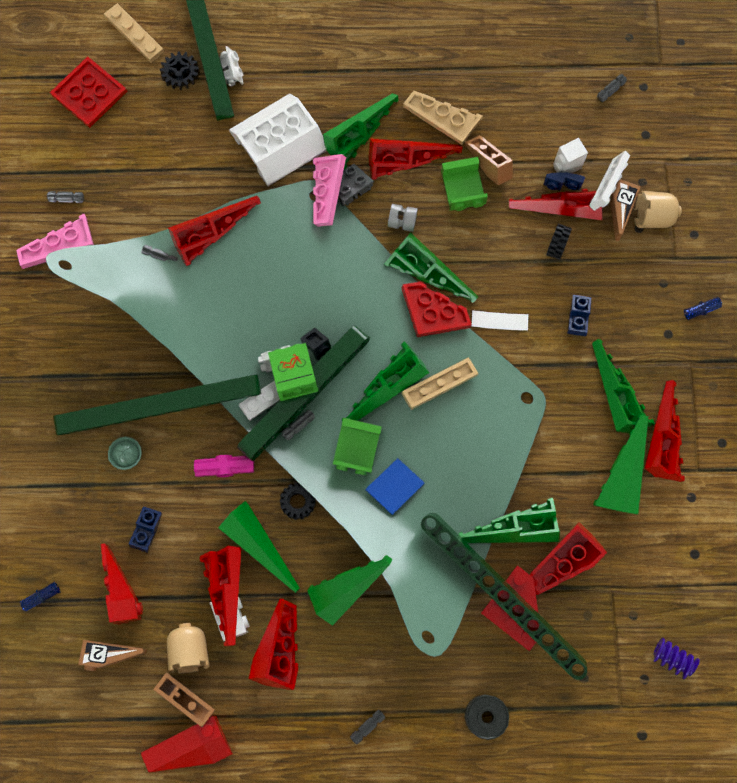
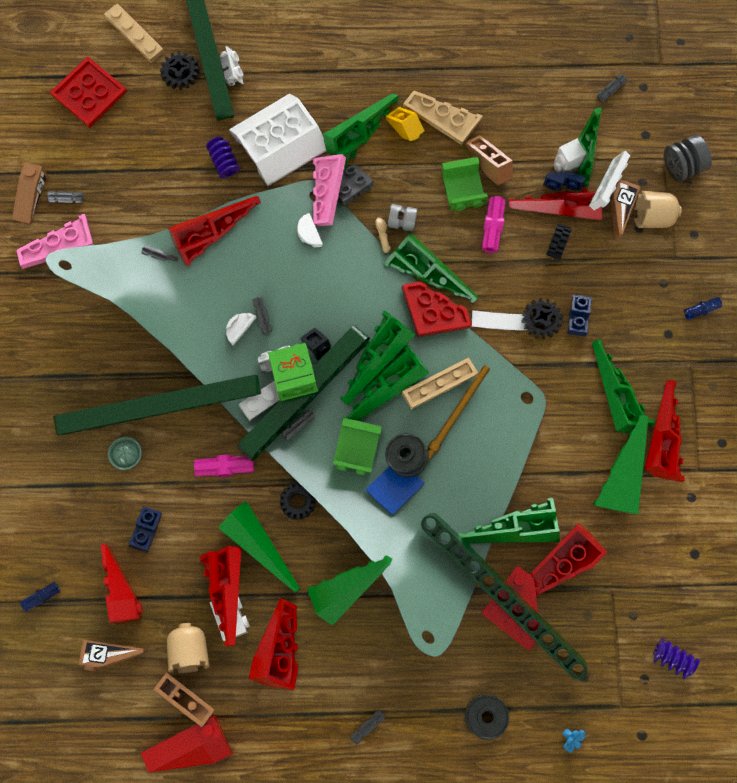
red wedge [368,138,463,180] -> none
none -> medium nougat slope [12,162,48,225]
none -> dark purple piece [206,137,240,178]
none -> white tile [226,313,257,347]
none -> dark grey axle [253,297,272,334]
none -> white tile [297,213,323,248]
none -> green wedge [340,310,416,405]
none -> tan piece [375,217,391,253]
none -> yellow slope [385,107,424,141]
none -> pearl dark grey wheel [385,433,429,478]
none -> pearl gold bar [427,365,490,463]
none -> dark pink piece [482,196,505,254]
none -> black gear [521,298,563,340]
none -> dark azure plant [563,729,586,753]
none -> green wedge [577,107,602,186]
none -> dark grey wheel [664,134,712,182]

